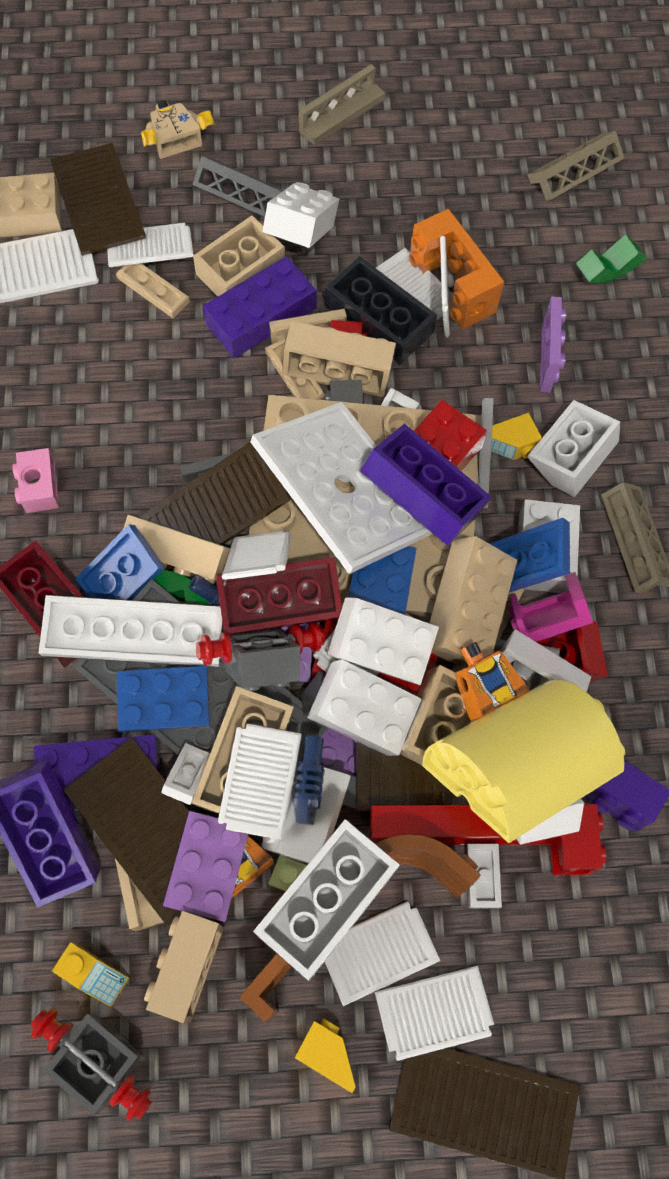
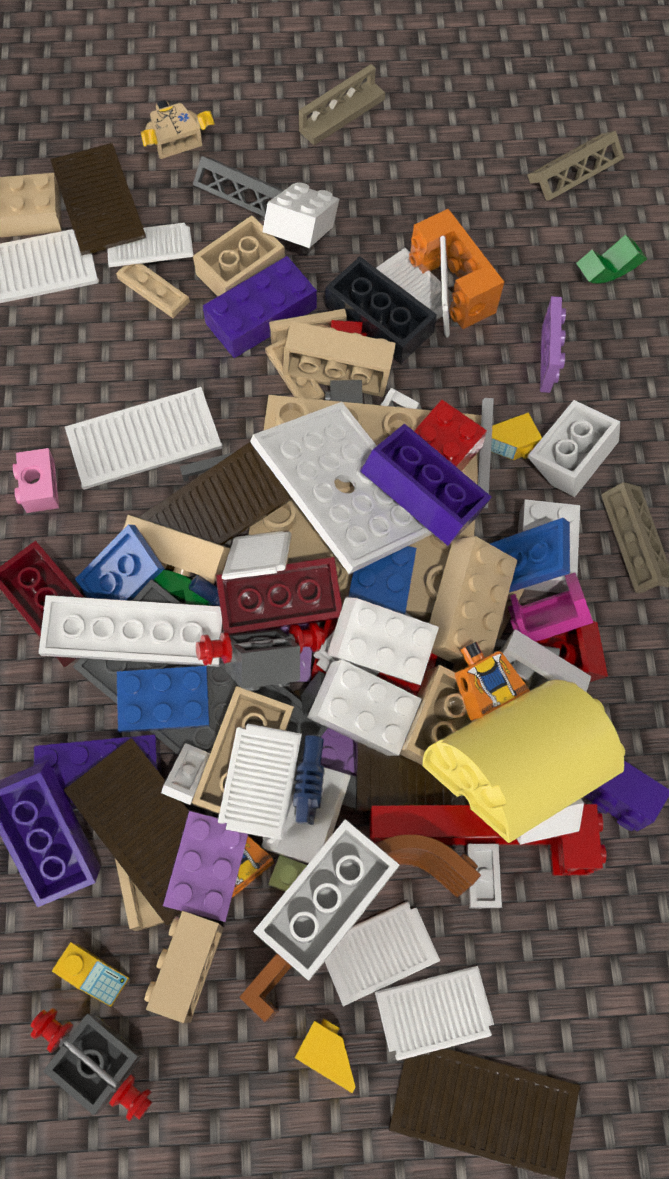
none -> white window [65,387,223,489]

